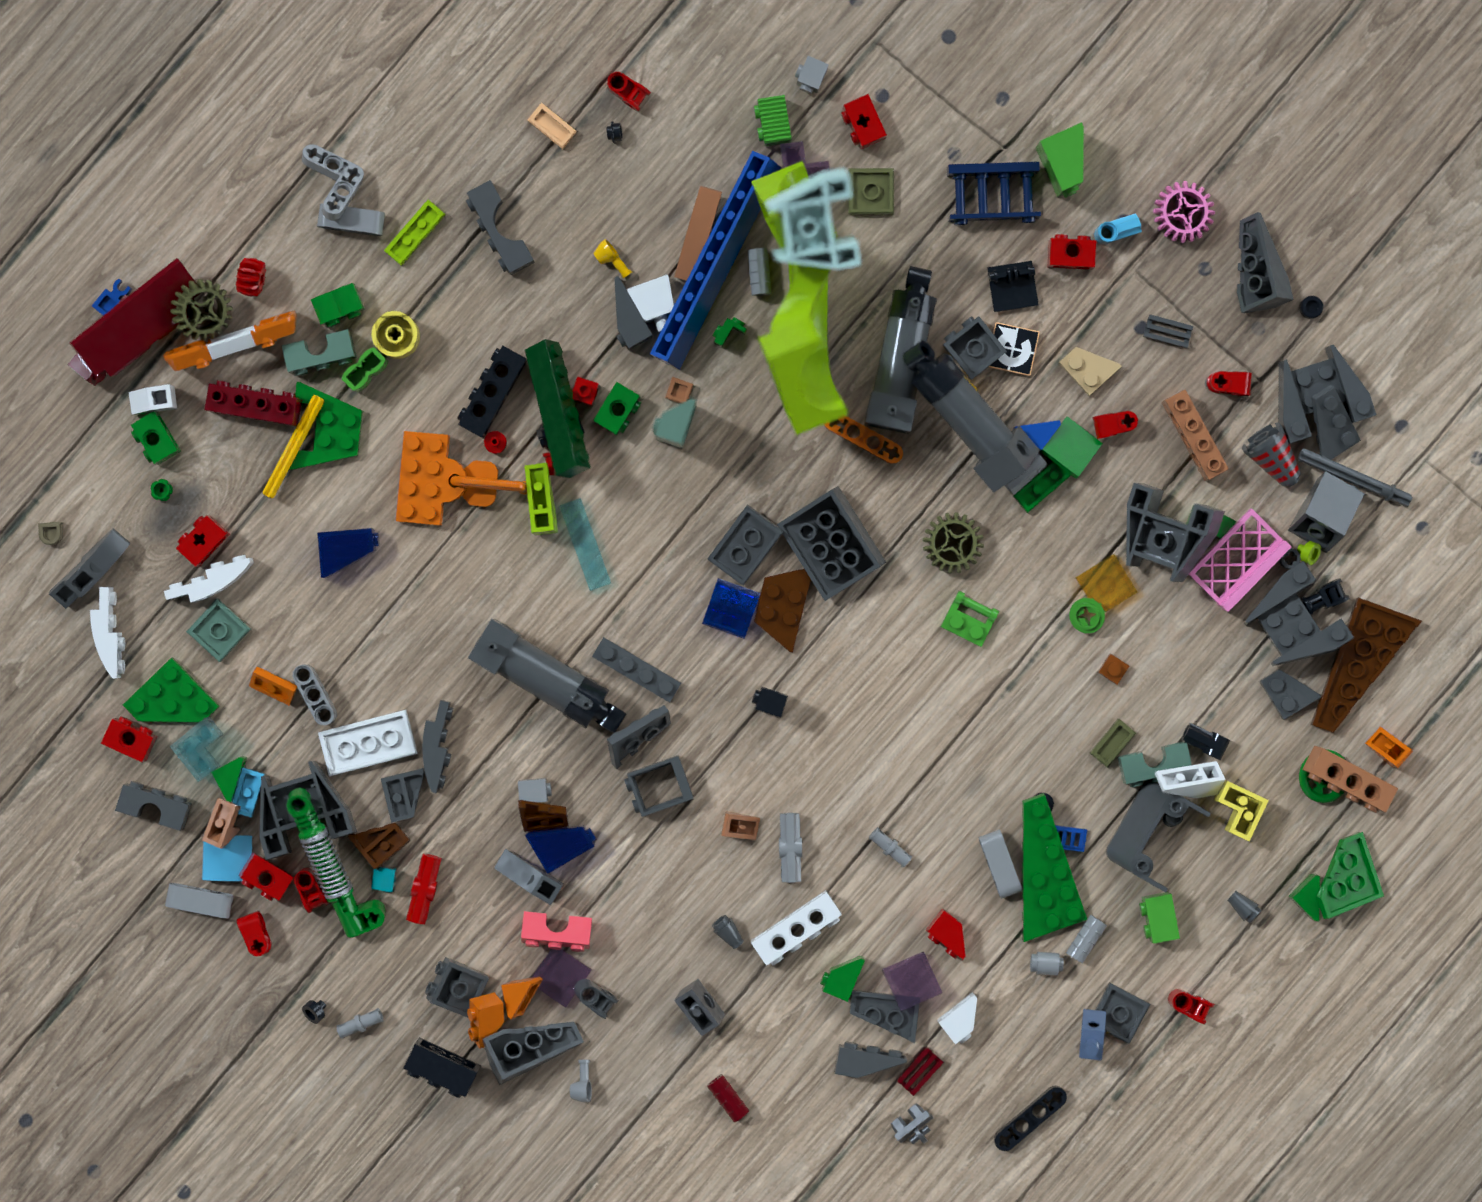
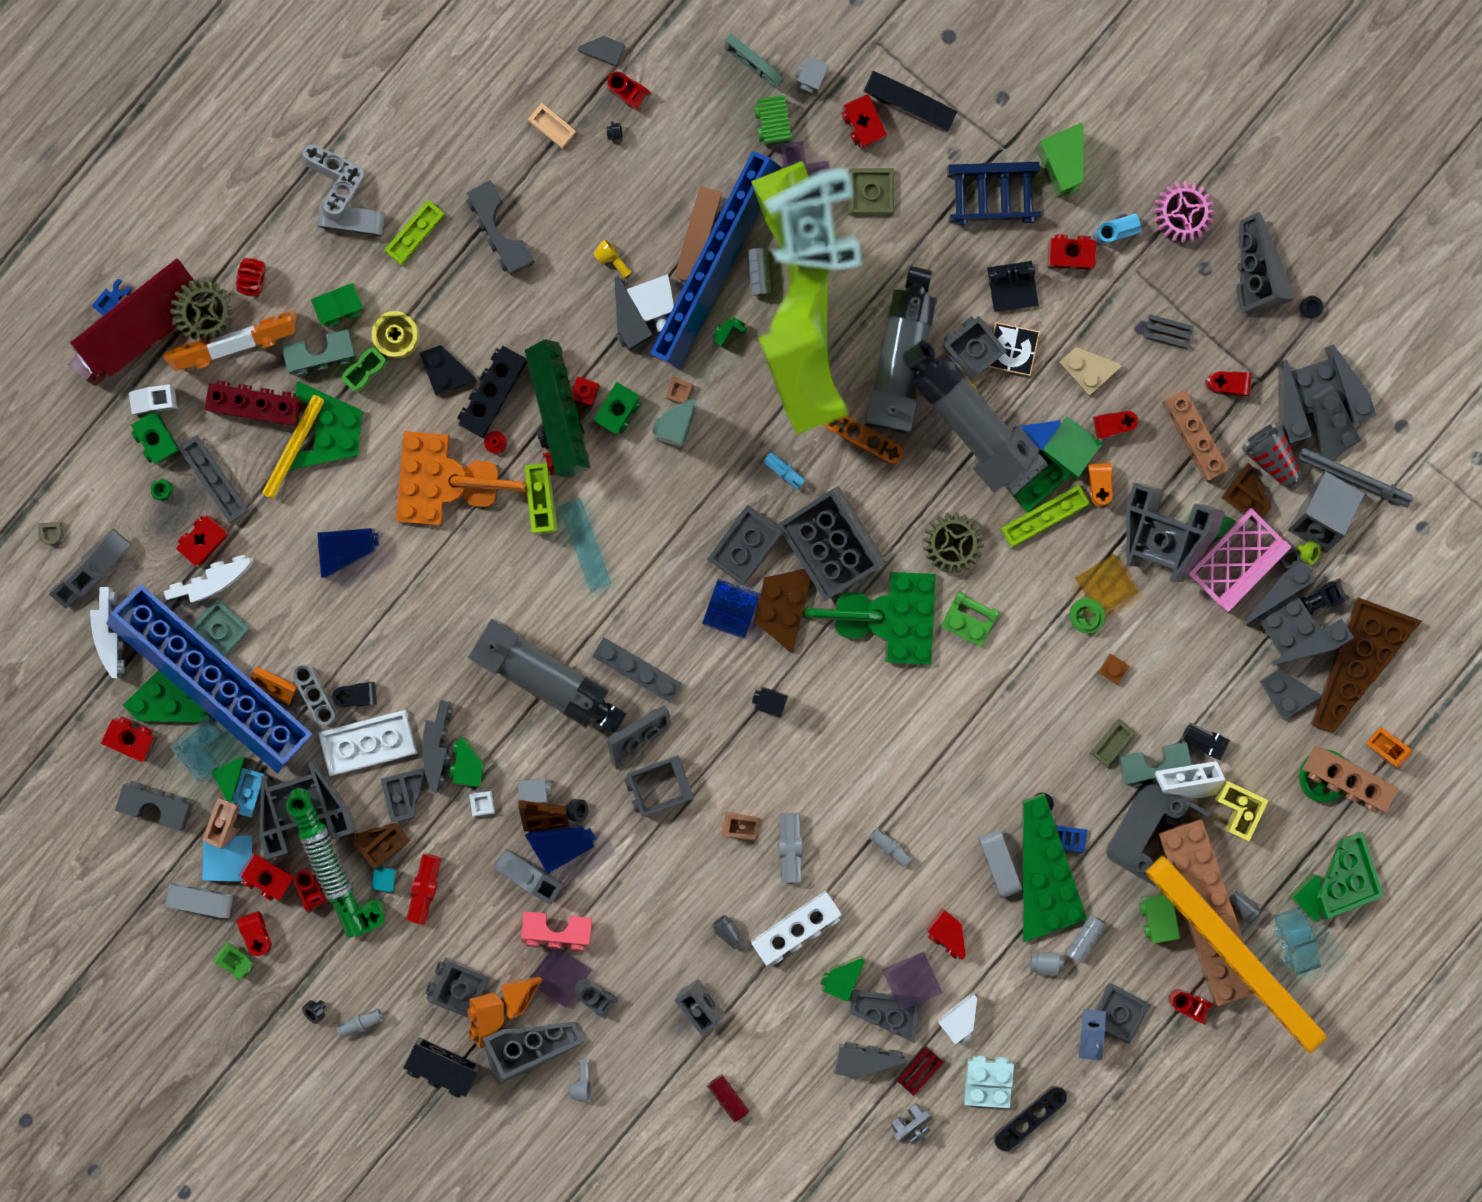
none -> blue brick [106,584,312,774]
none -> dark grey plate [178,435,249,523]
none -> bright green bracket [213,942,253,981]
none -> black piece [332,682,377,707]
none -> black wing [420,345,477,396]
none -> green slope [449,737,485,787]
none -> white tile [469,790,496,817]
none -> black tile [565,799,588,822]
none -> dark grey tile [577,36,625,67]
none -> sand green tile [725,34,784,88]
none -> medium azure axle [764,452,806,490]
none -> green plate [803,572,936,664]
none -> black slope [863,71,957,132]
none -> light aqua plate [964,1055,1014,1108]
none -> lime tile [1000,484,1090,548]
none -> orange piece [1087,462,1113,507]
none -> light orange beam [1145,856,1328,1054]
none -> nougat brick [1155,817,1254,1006]
none -> reddish brown wing [1221,463,1271,525]
none -> clear light blue brick [1273,907,1321,976]

